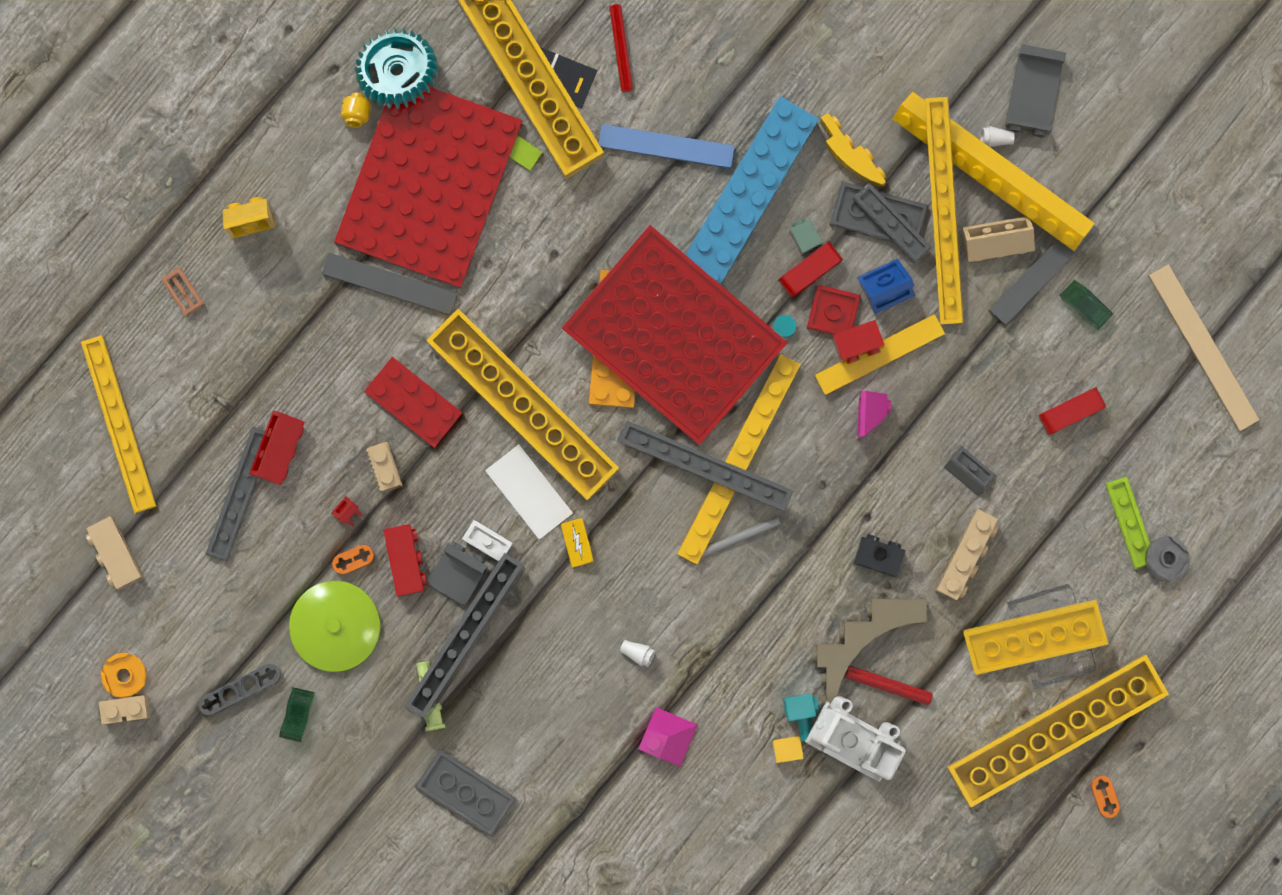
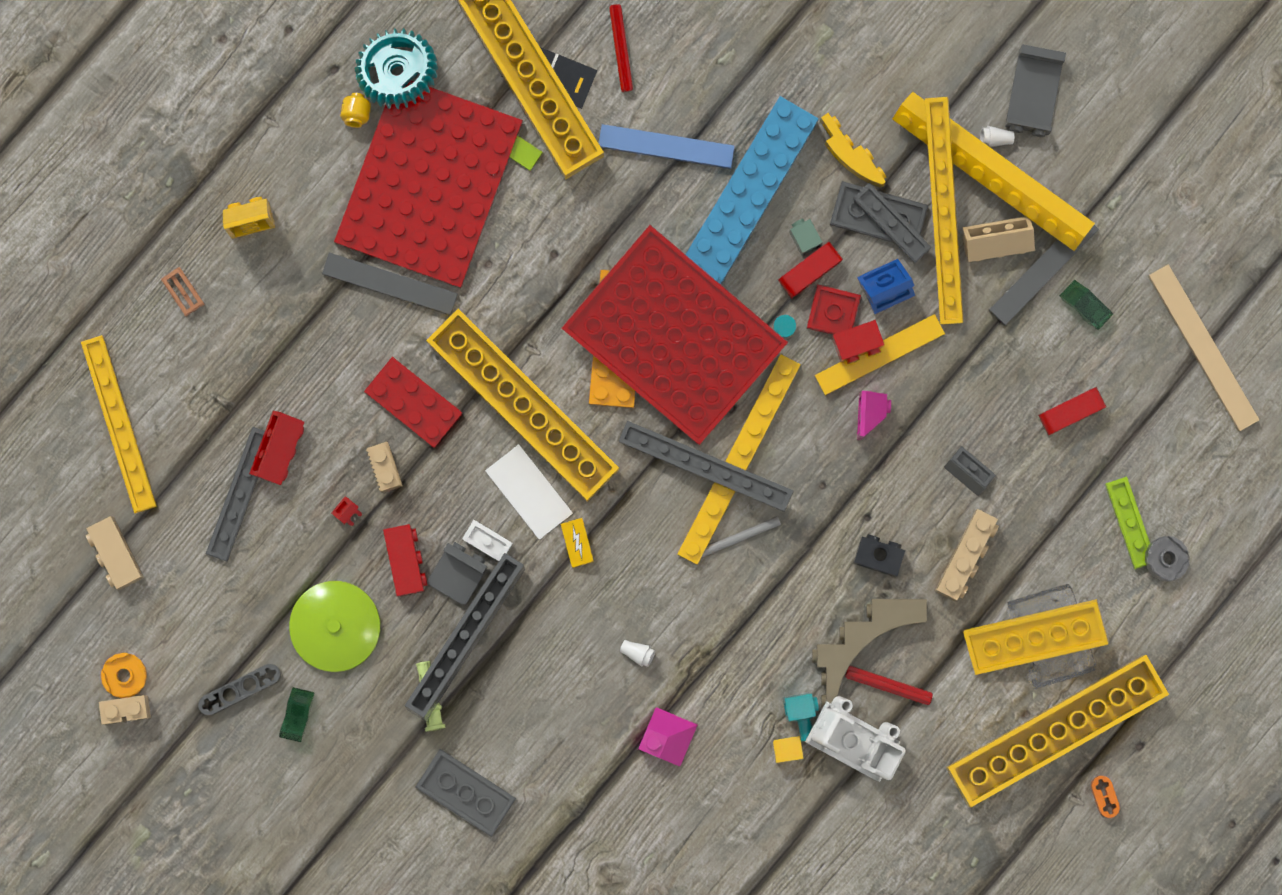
orange beam [332,545,374,575] -> none

